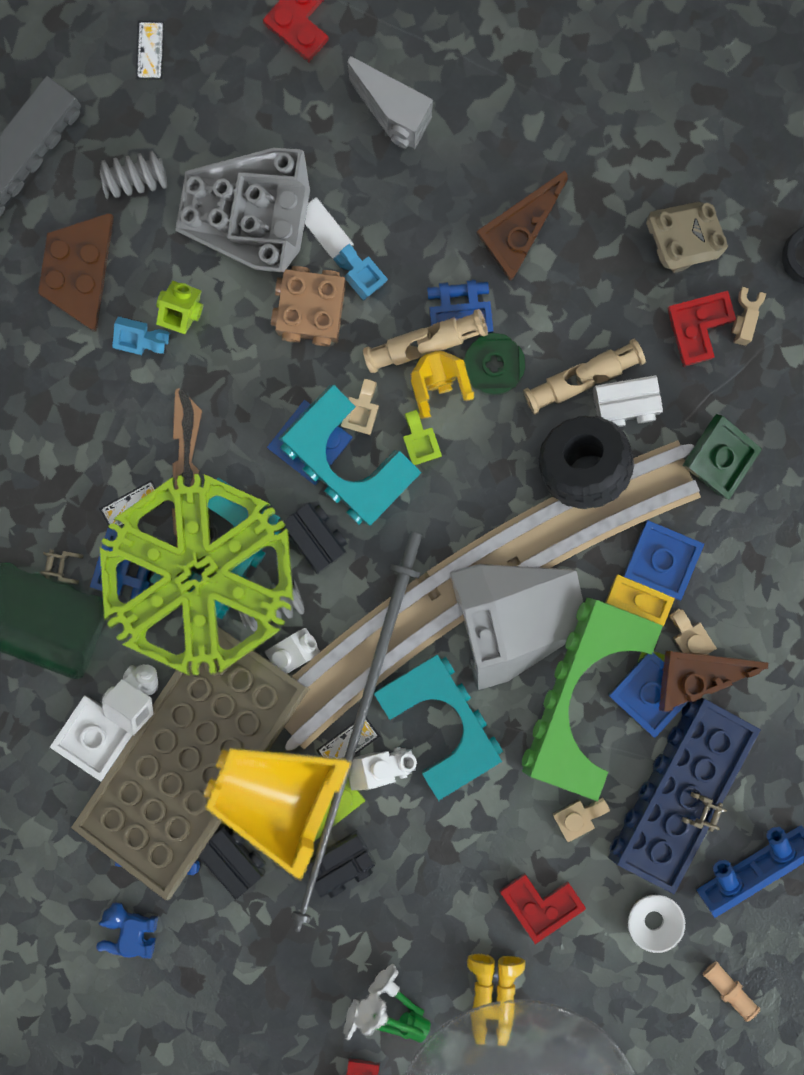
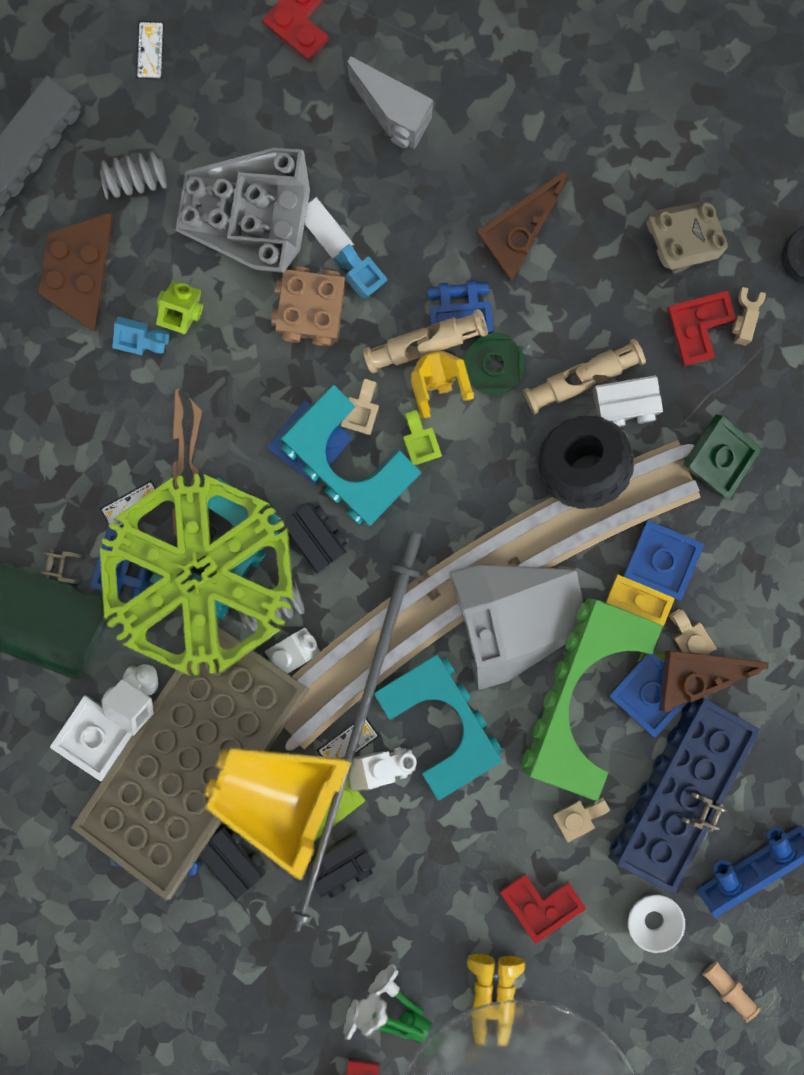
blue animal [96,902,158,958] -> none

